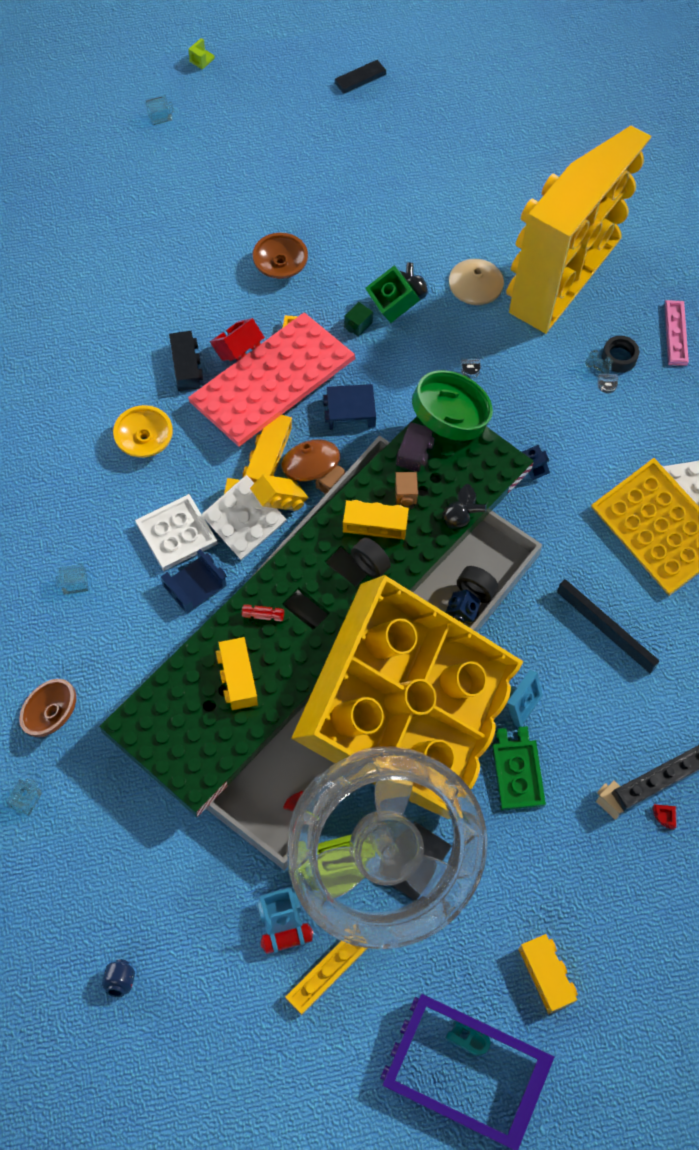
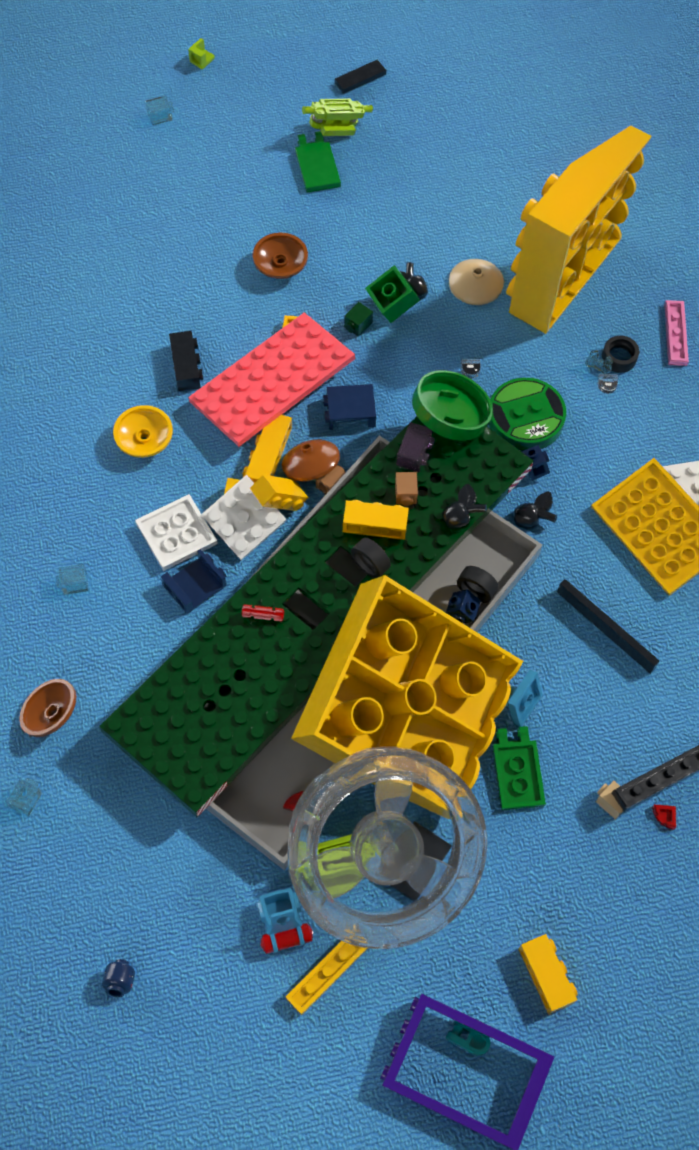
red piece [210,318,265,361] -> none
yellow brick [216,637,258,710] -> none
none -> green tile [295,131,341,193]
none -> lime piece [302,98,373,136]
none -> brick [488,378,566,451]
none -> black piece [514,491,557,528]

